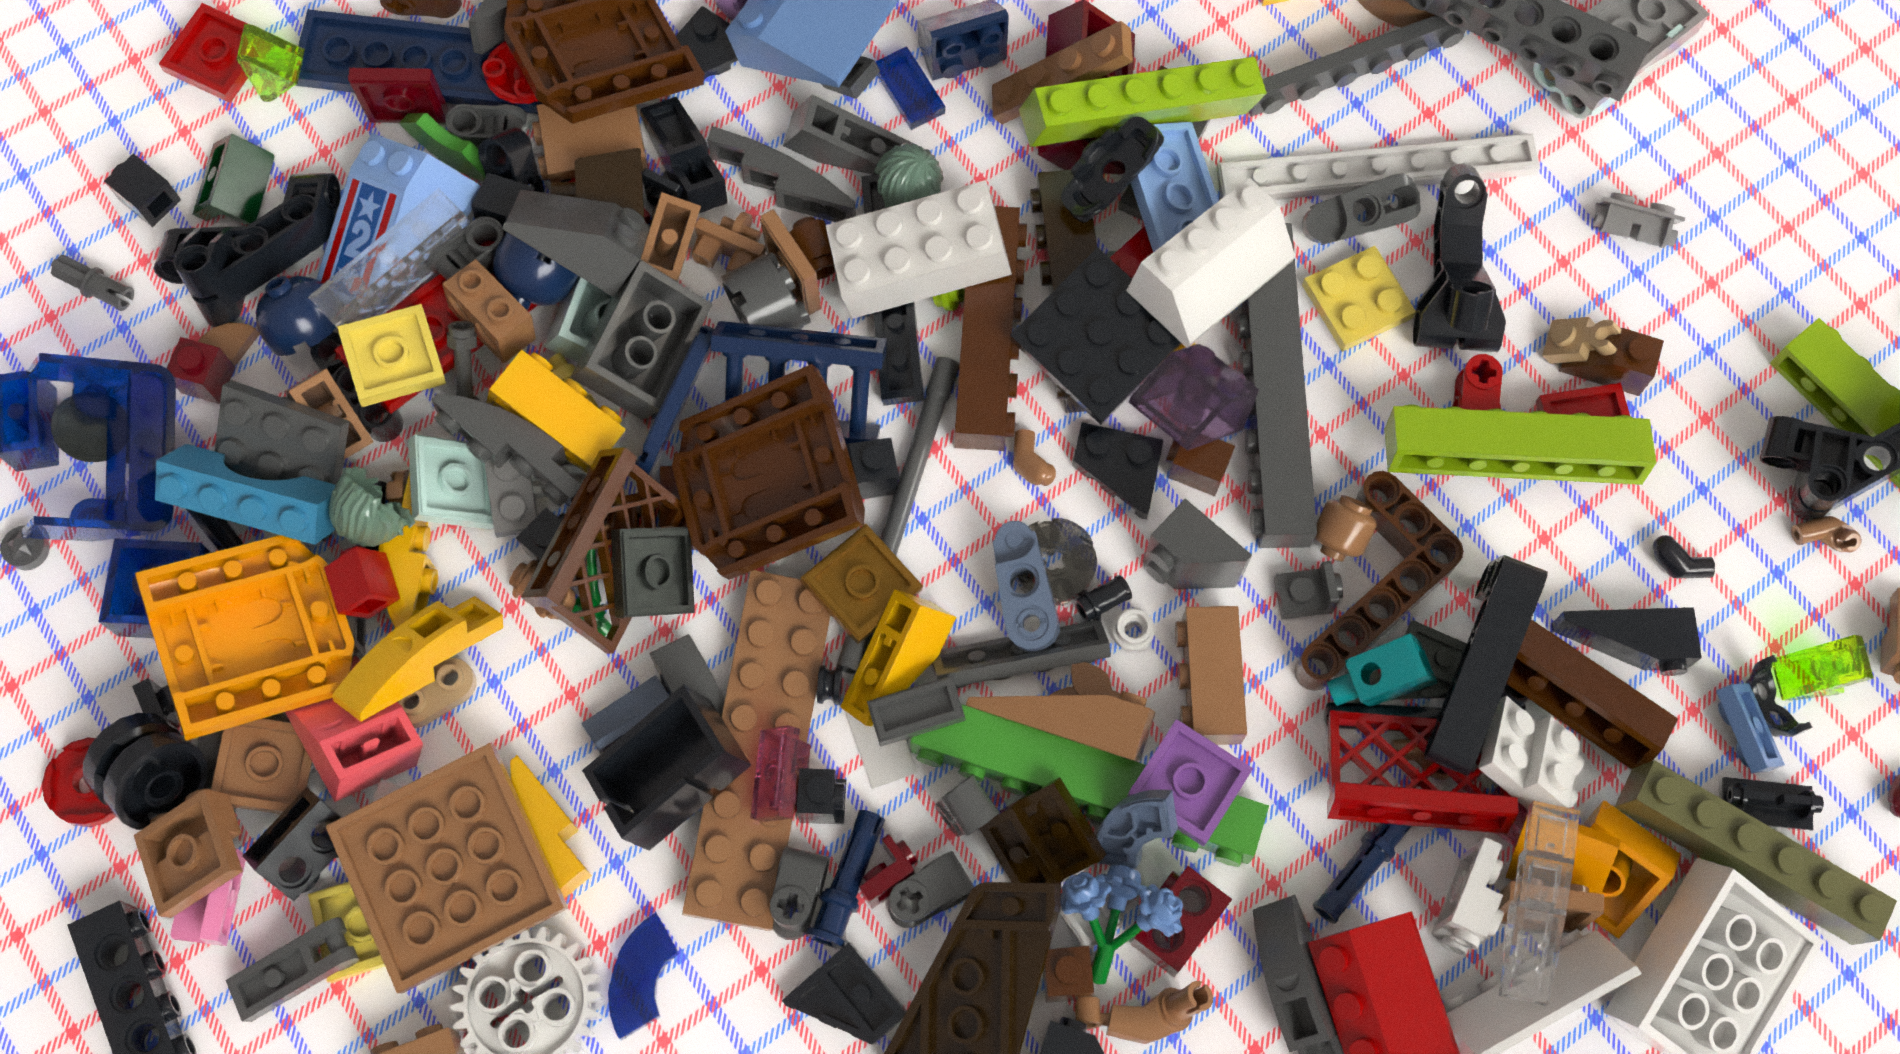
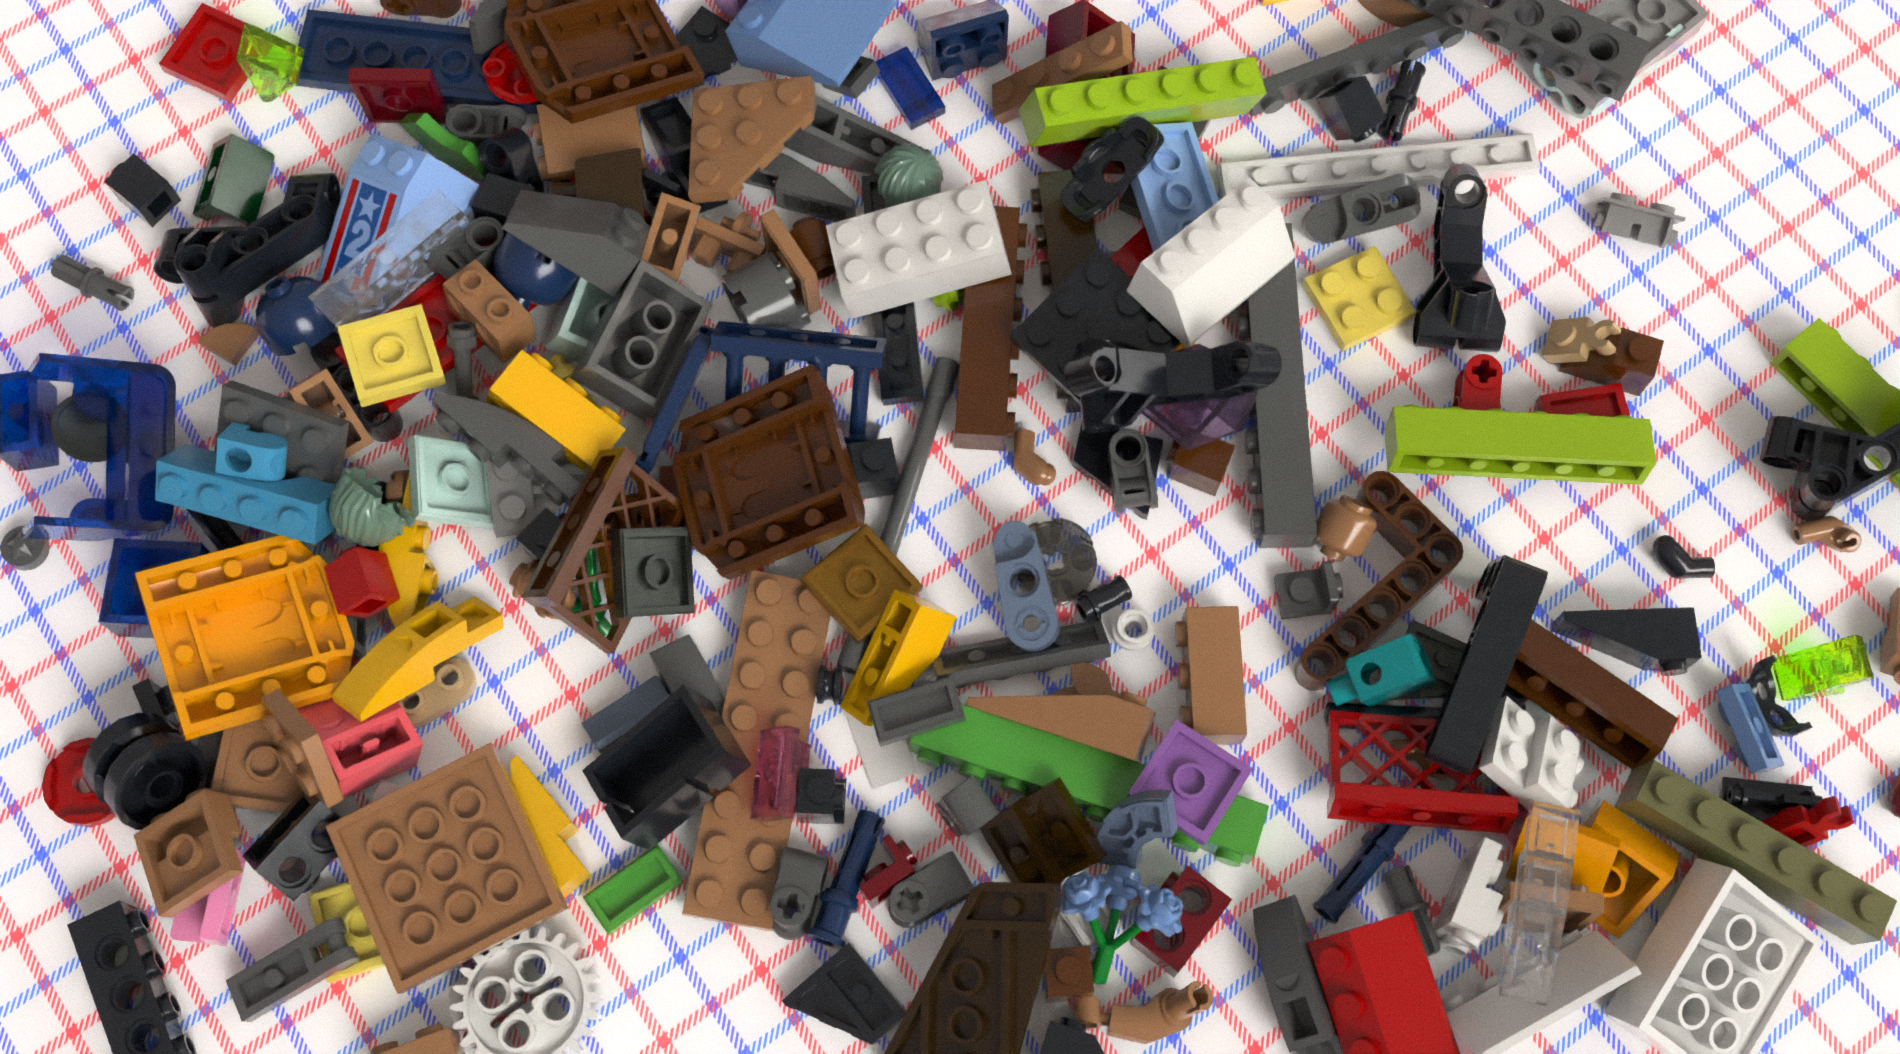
dark red brick [164,337,236,404] -> none
clear blue tile [608,912,680,1041] -> none
dark grey slope [1143,498,1252,590] -> none
none -> dark azure leg [215,422,288,481]
none -> medium nougat plate [261,689,344,809]
none -> bright green tile [583,844,684,936]
none -> medium nougat plate [688,76,815,204]
none -> black connector [1064,337,1282,433]
none -> dark grey piece [1107,429,1158,514]
none -> black brick [1315,76,1387,143]
none -> black pin [1377,59,1426,142]
none -> dark grey axle [1382,865,1440,957]
none -> red plate [1761,796,1854,847]

